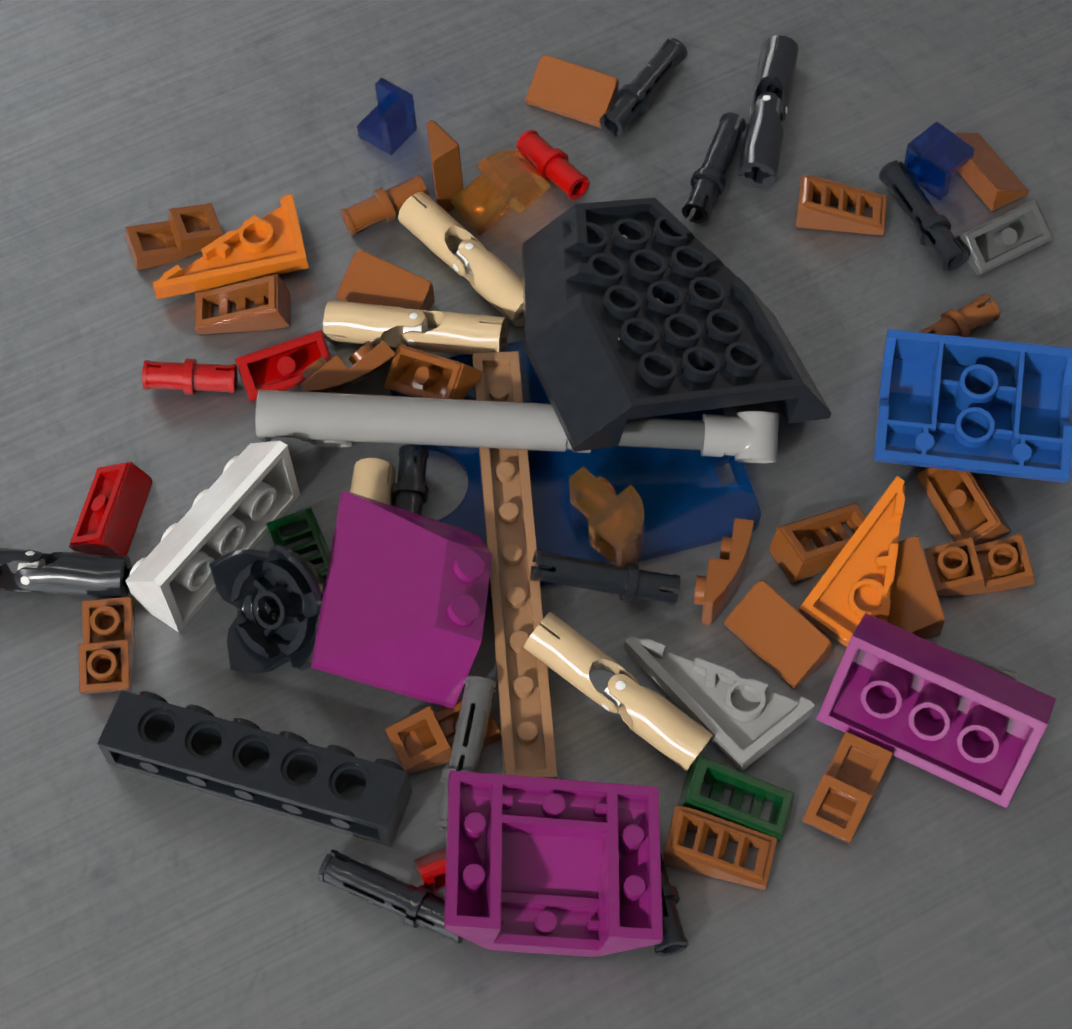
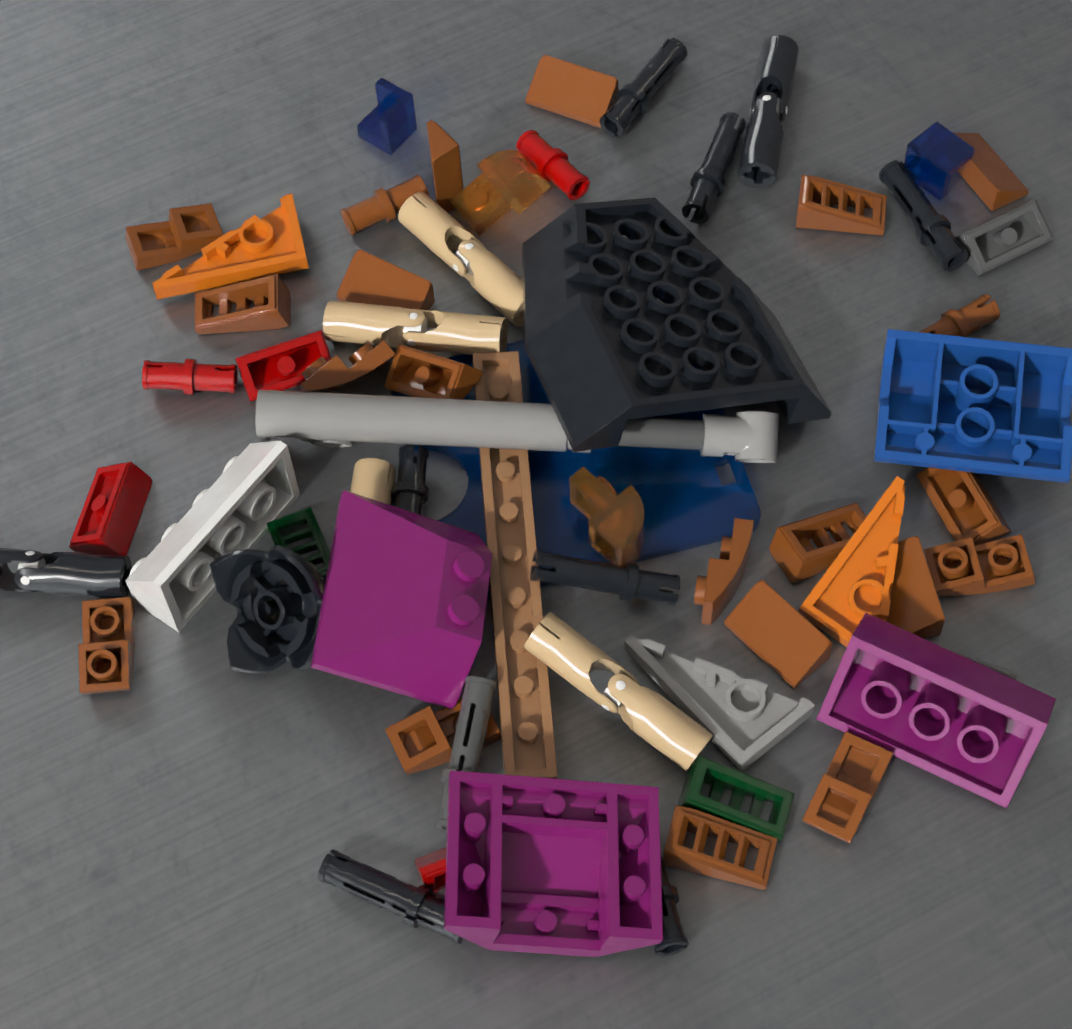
black brick [97,690,412,847] -> none

